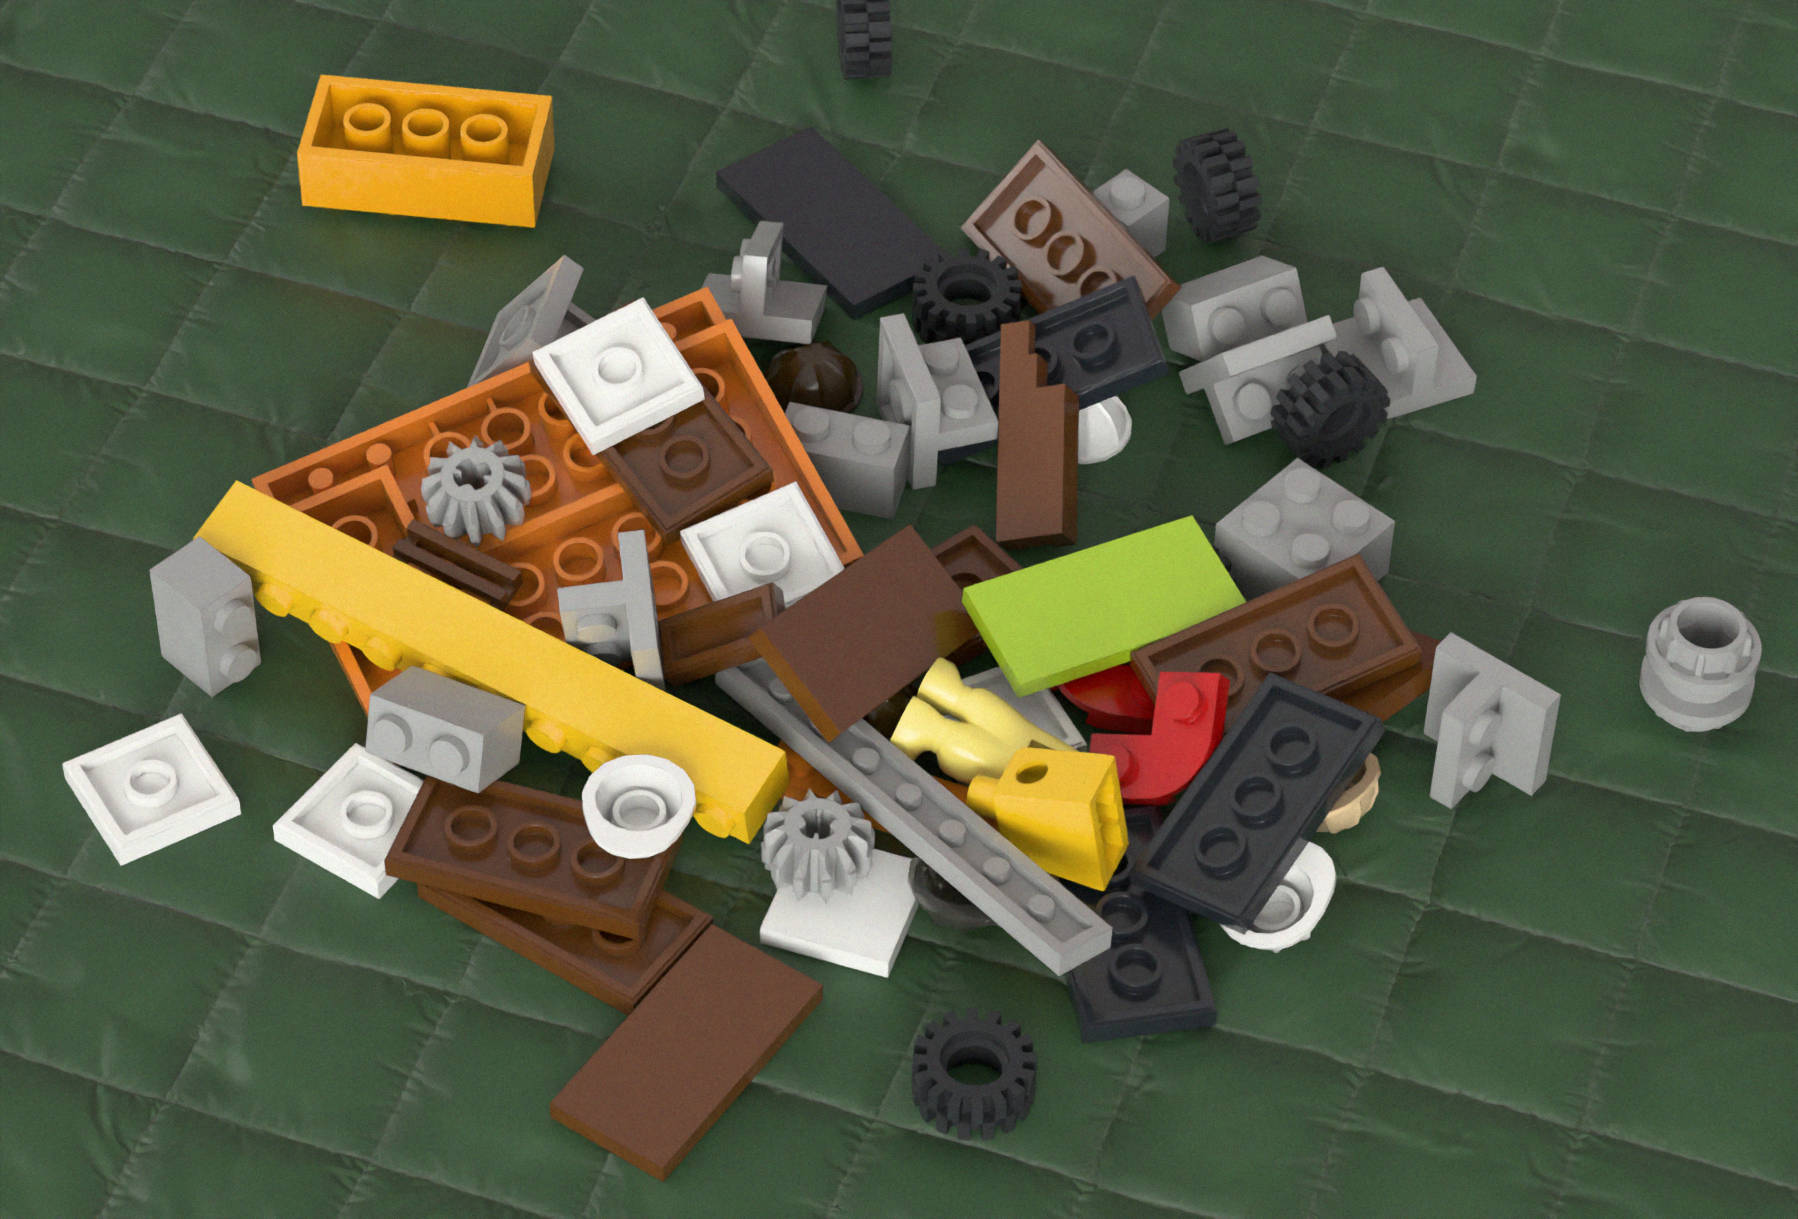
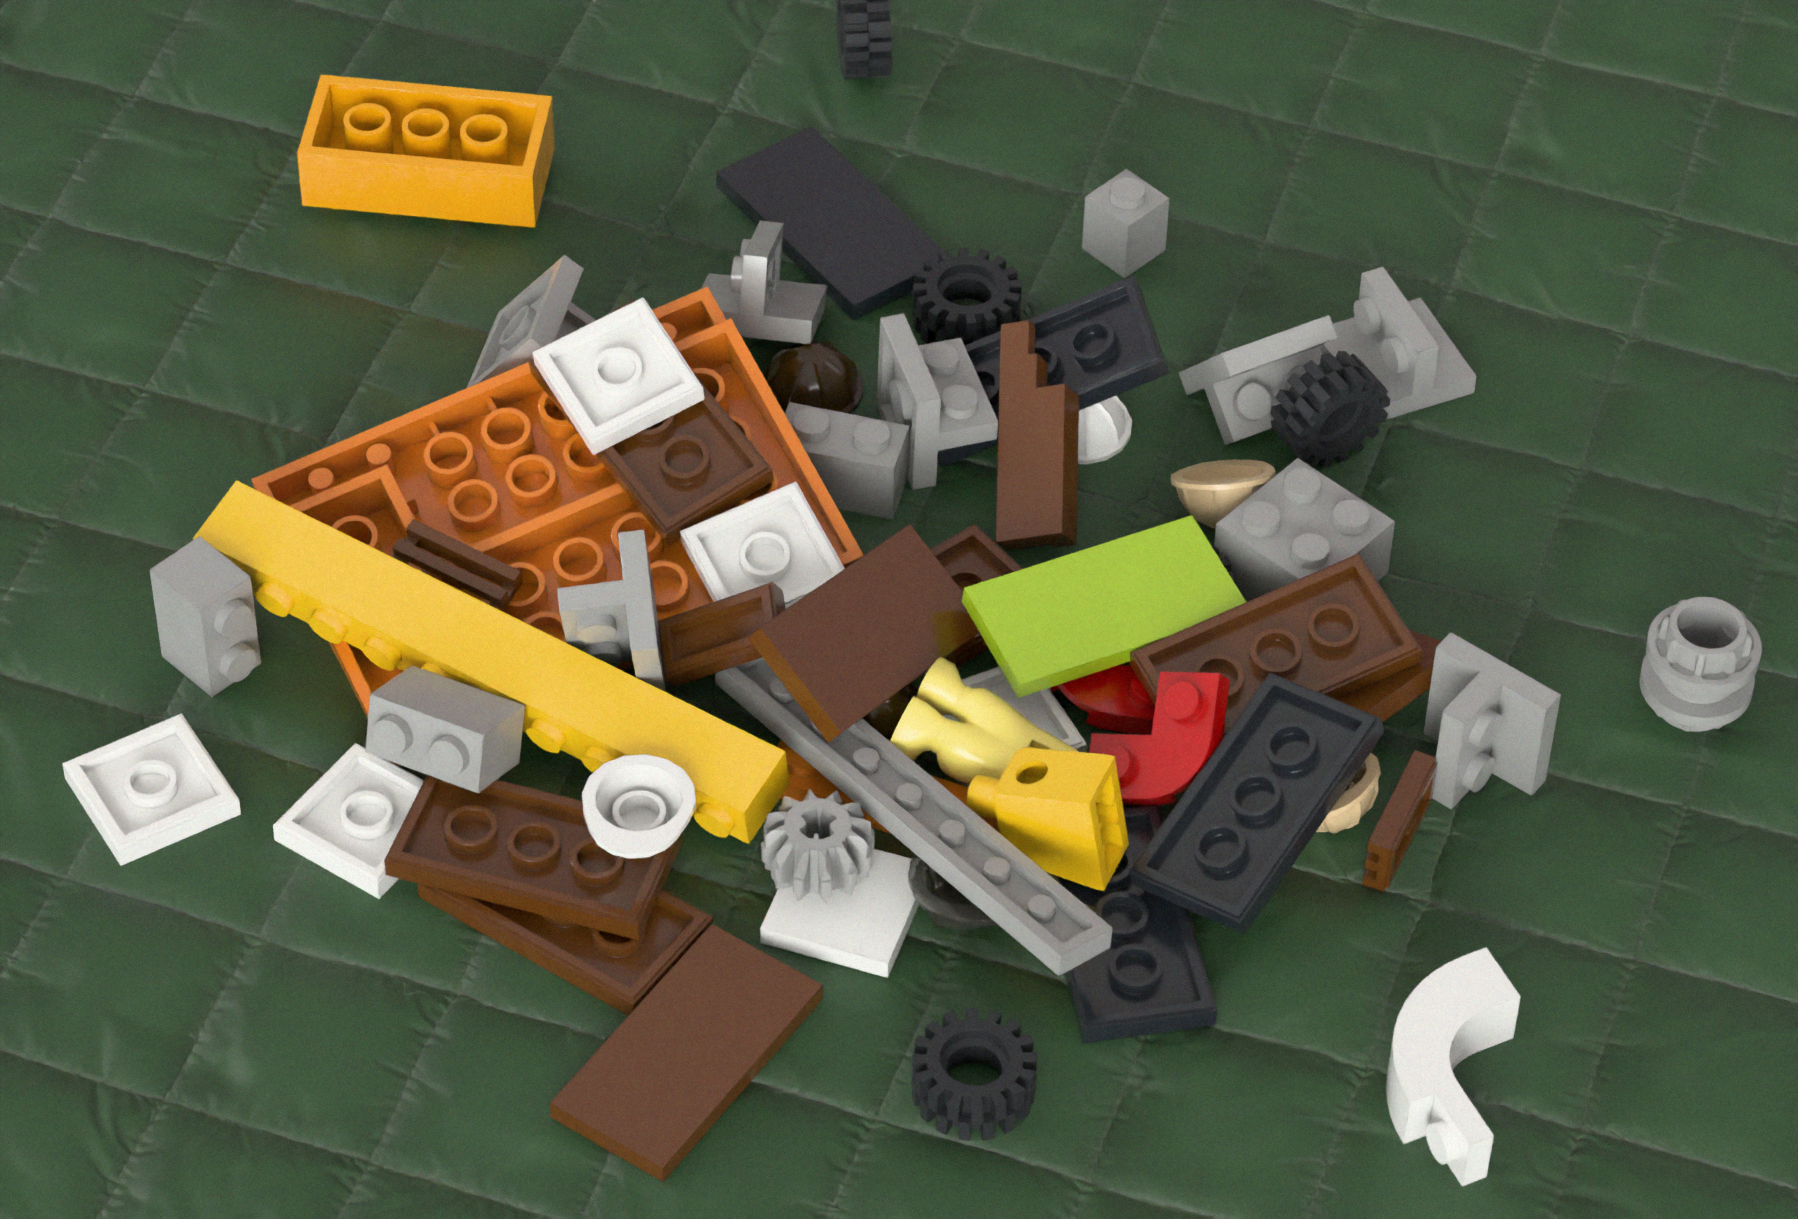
light grey gear [421,435,532,548] -> none
tile [960,139,1182,320] -> none
light grey brick [1162,256,1307,362] -> none
black tyre [1173,128,1262,243] -> none
white piece [1220,842,1337,953] -> none
none -> tan piece [1171,459,1276,528]
none -> reddish brown tile [1362,750,1438,892]
none -> white arch [1386,947,1521,1186]

